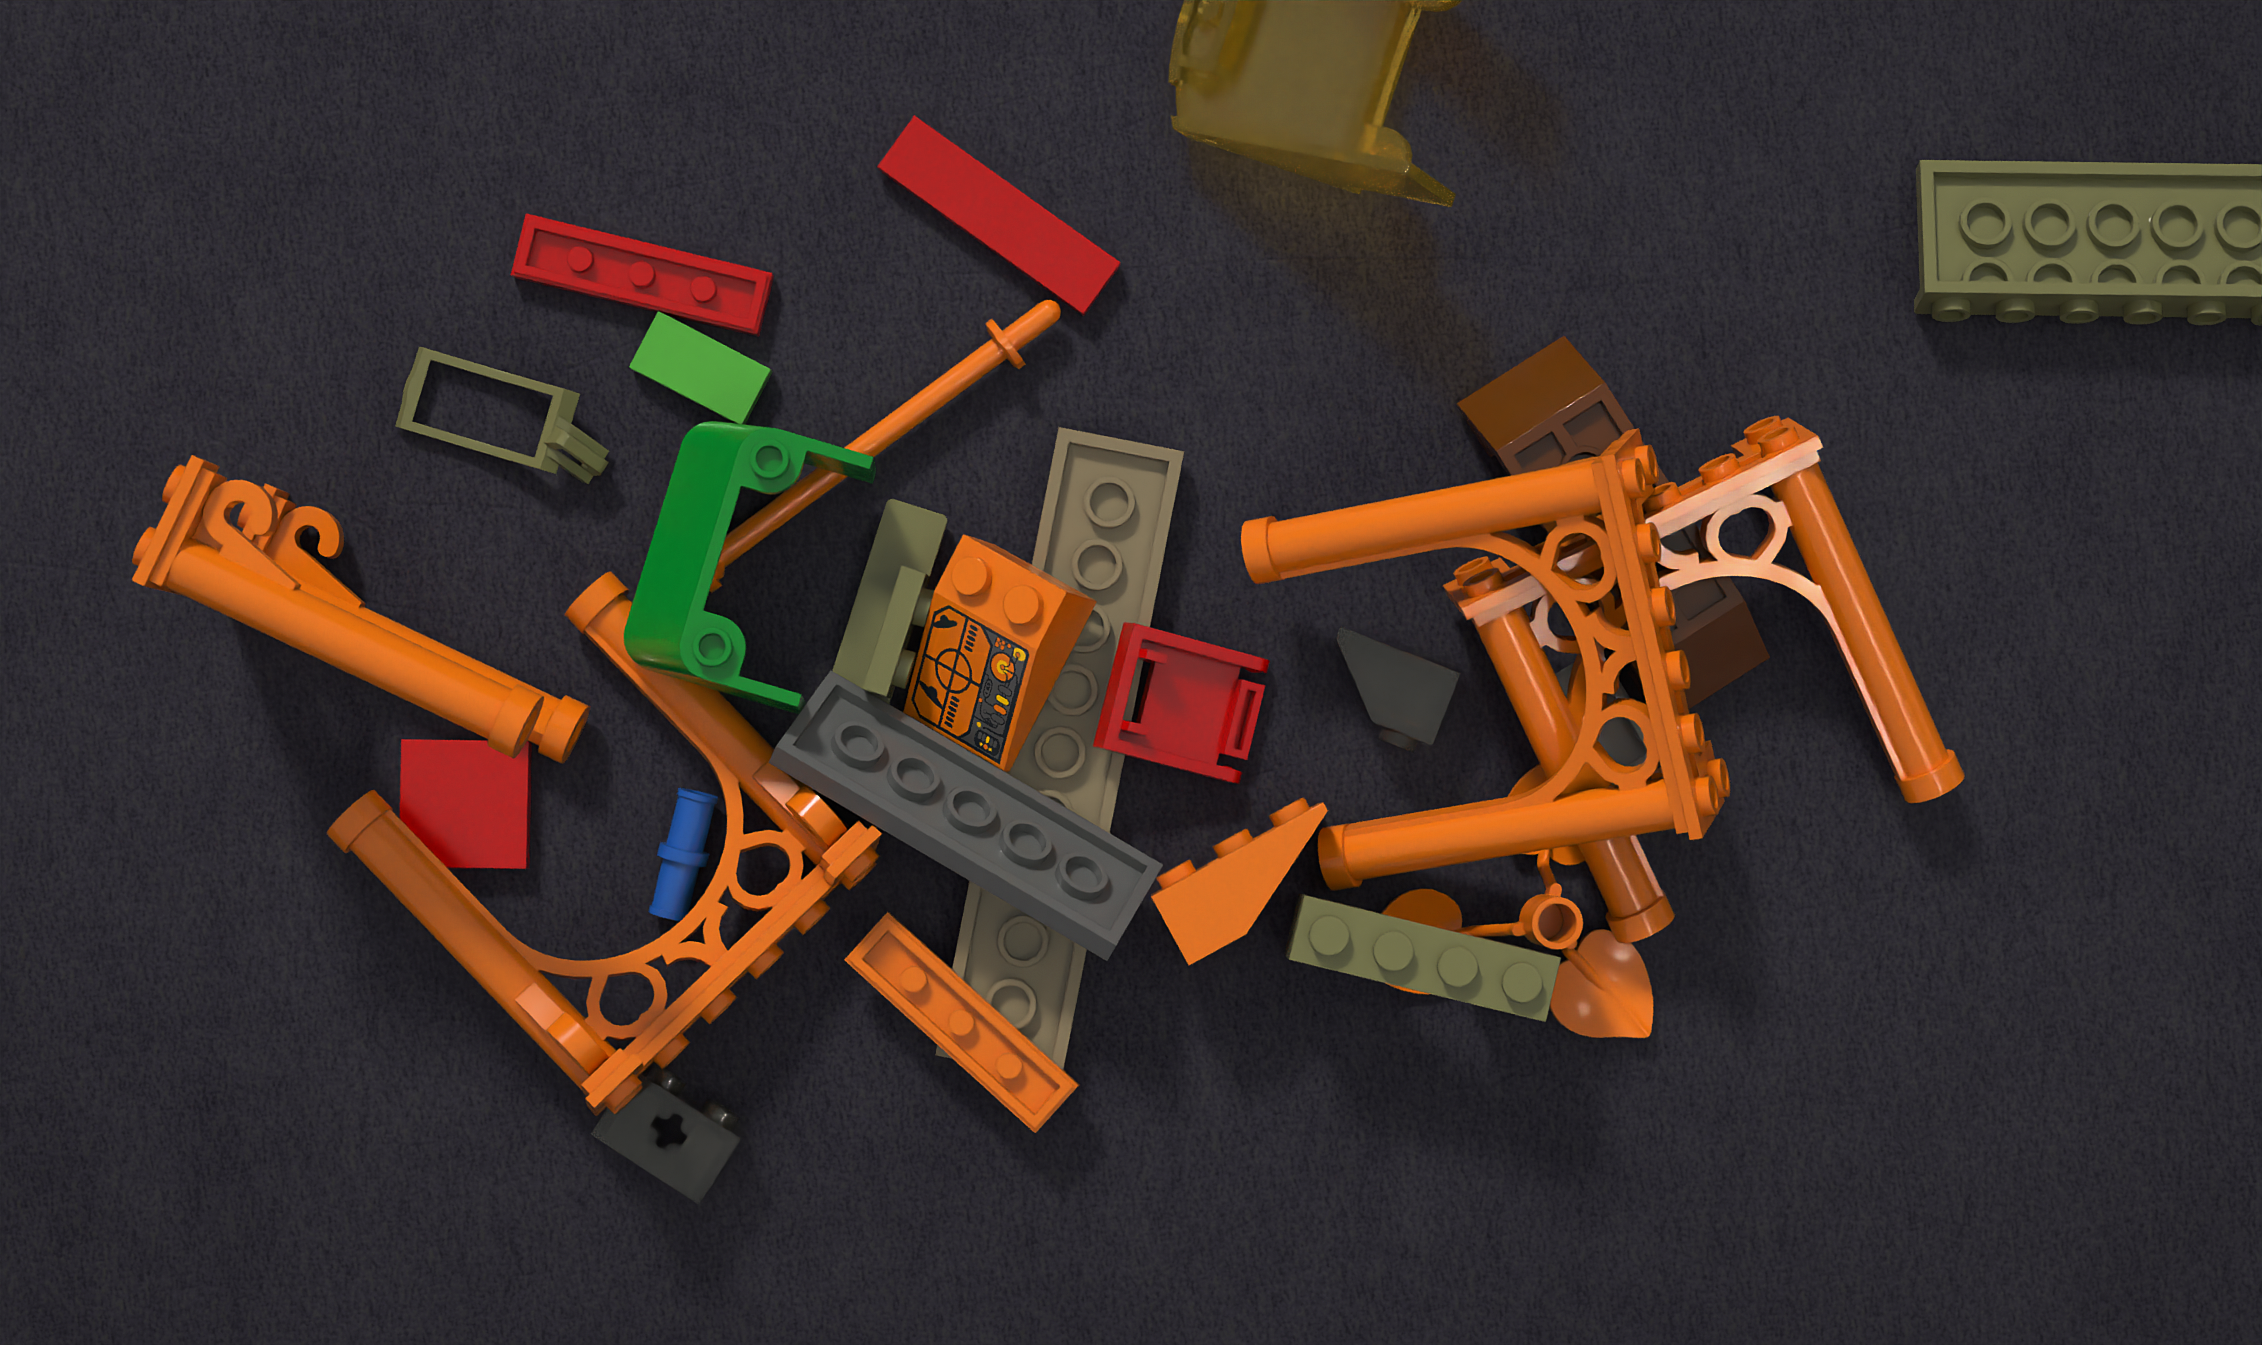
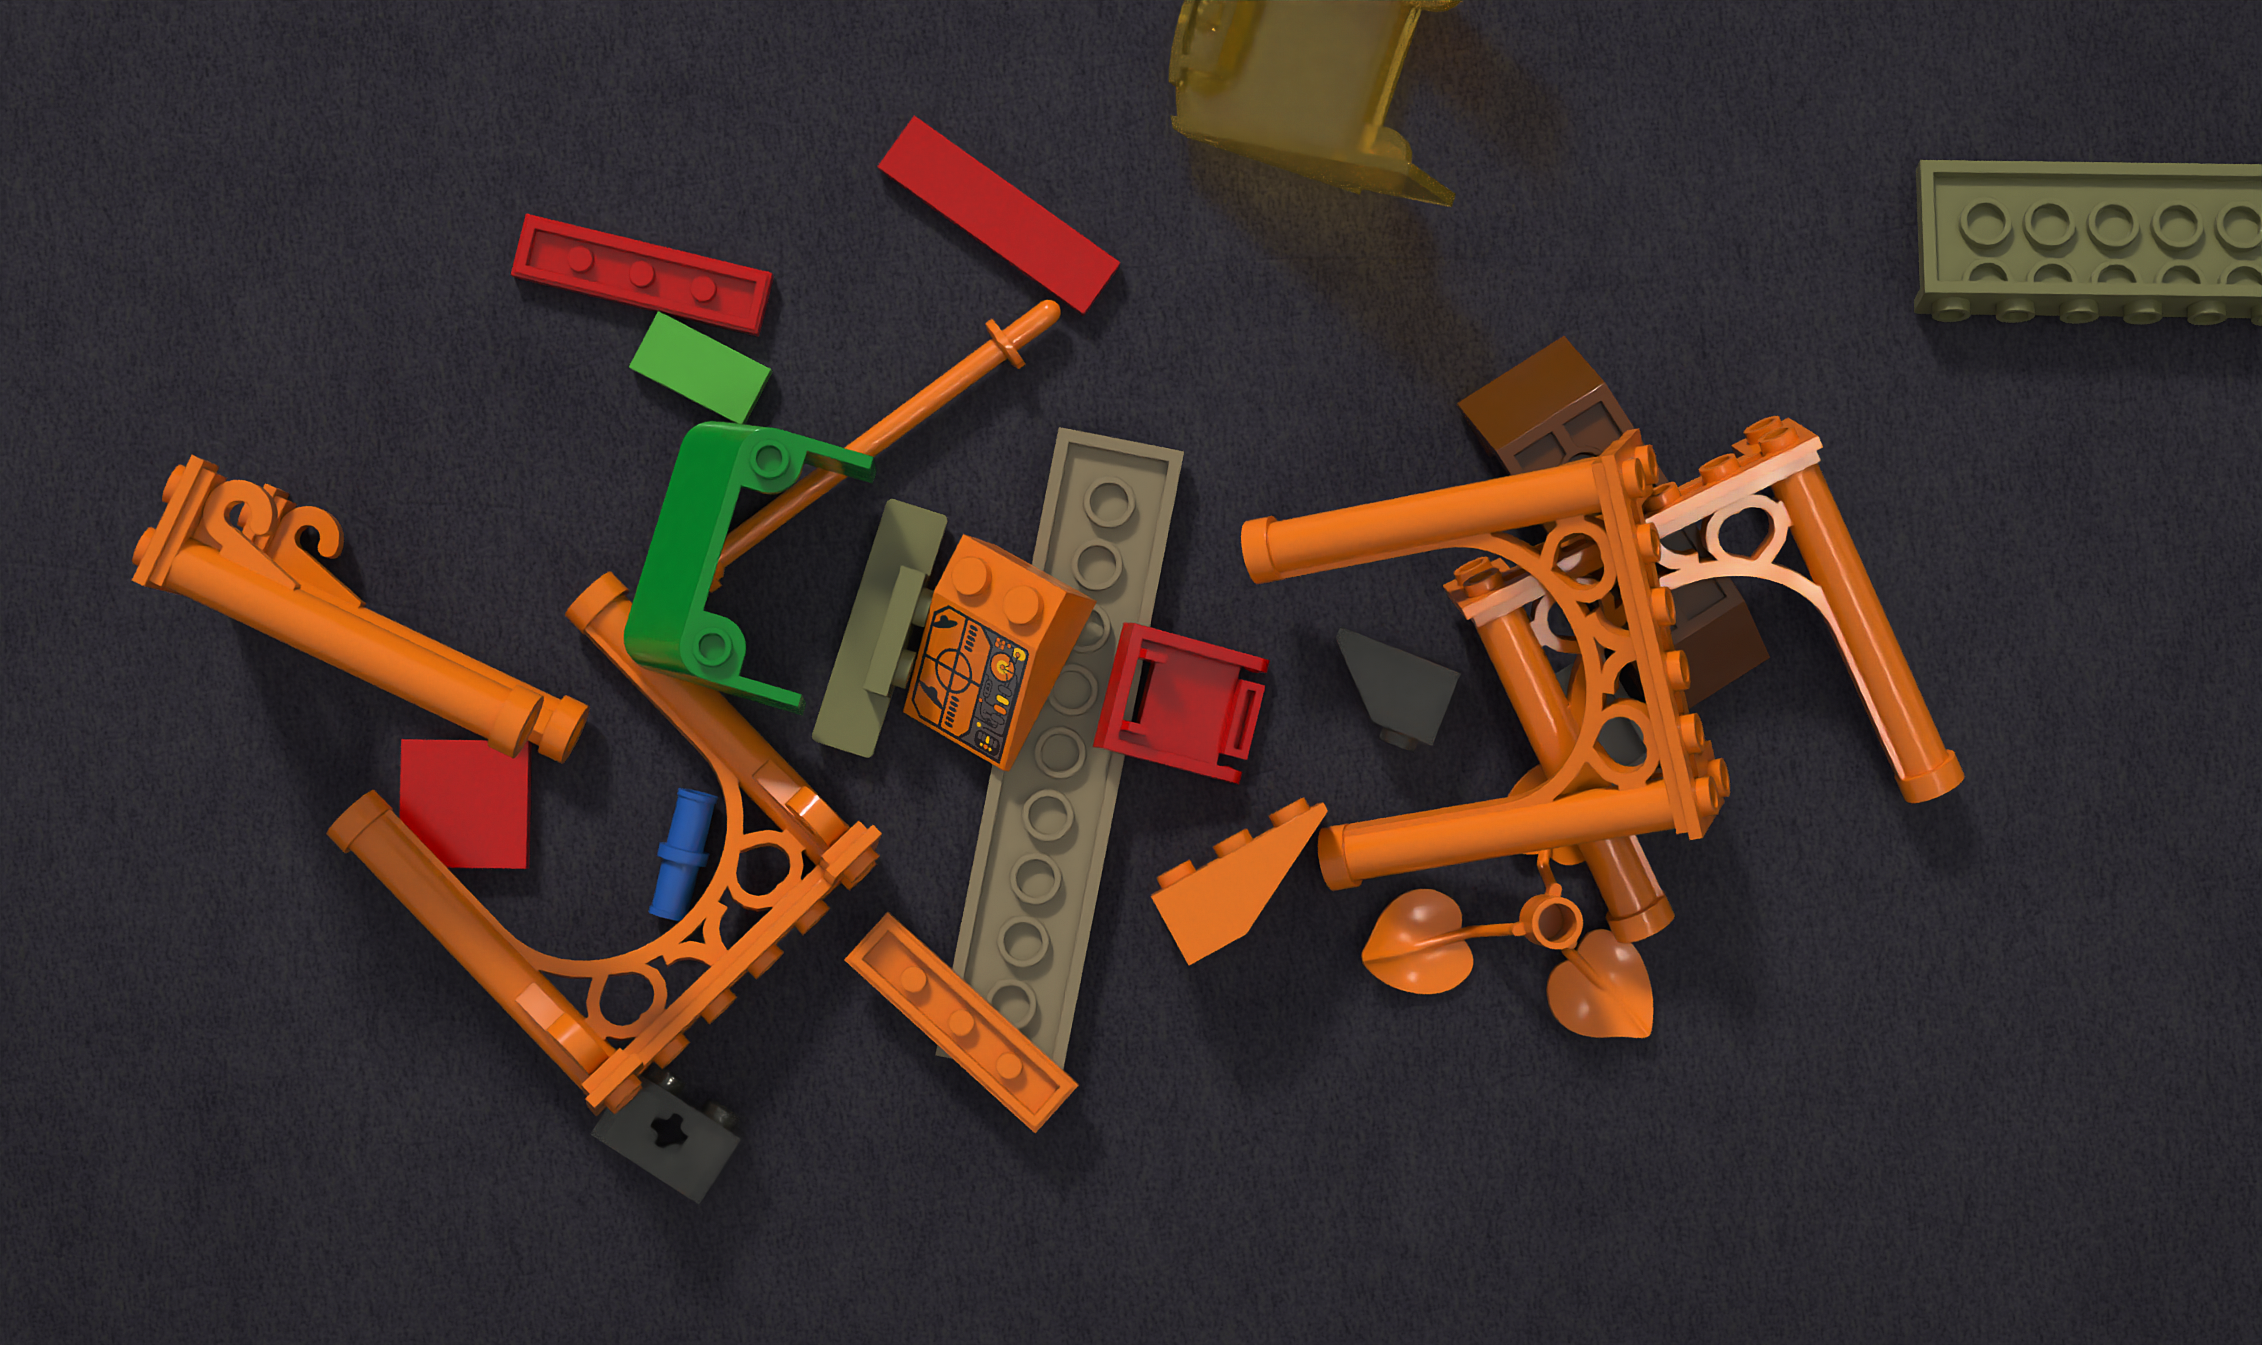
olive sword [395,347,609,484] -> none
dark grey plate [768,670,1163,961] -> none
olive arch [1284,893,1561,1022] -> none

